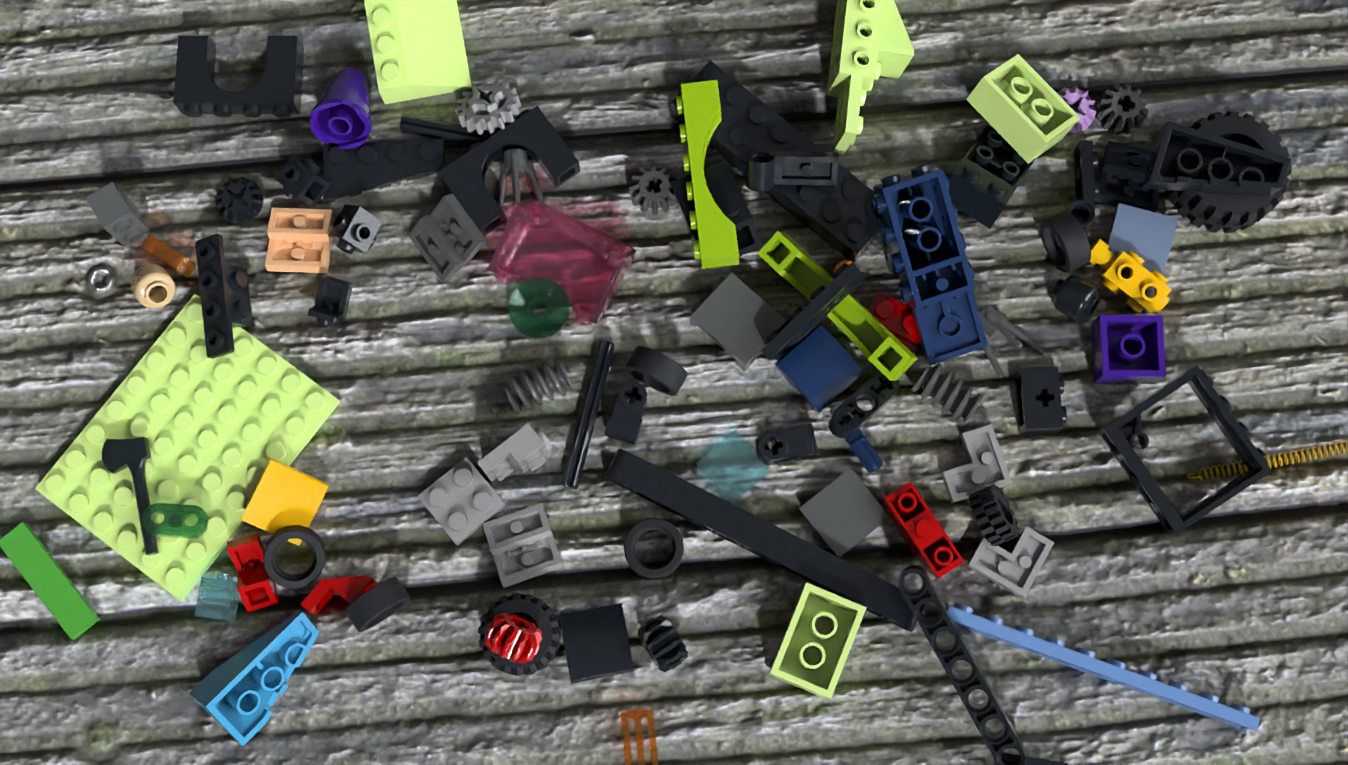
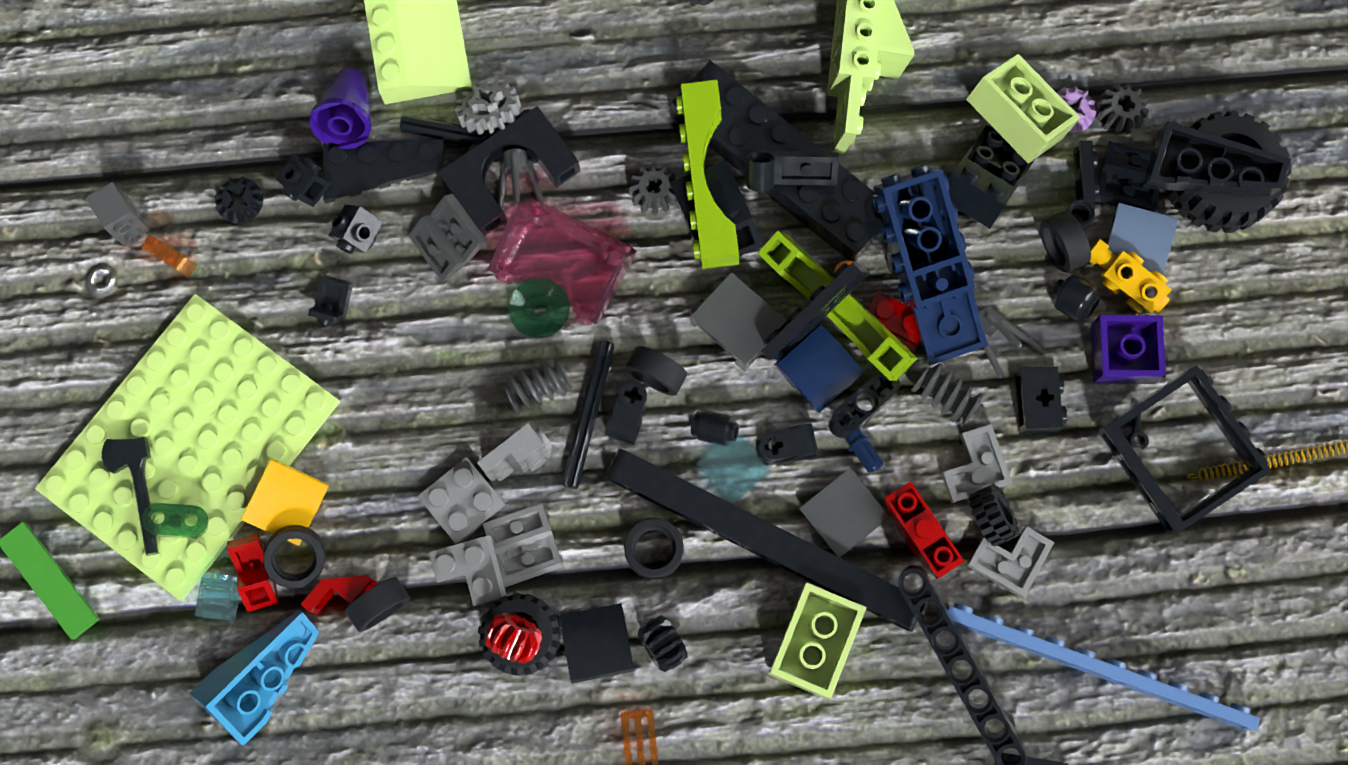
tan head [131,264,176,309] -> none
black arch [174,36,304,118] -> none
black bracket [195,234,253,359] -> none
light nougat slope [265,208,333,273] -> none
none -> light grey plate [429,535,506,606]
none -> black brick [691,410,739,447]

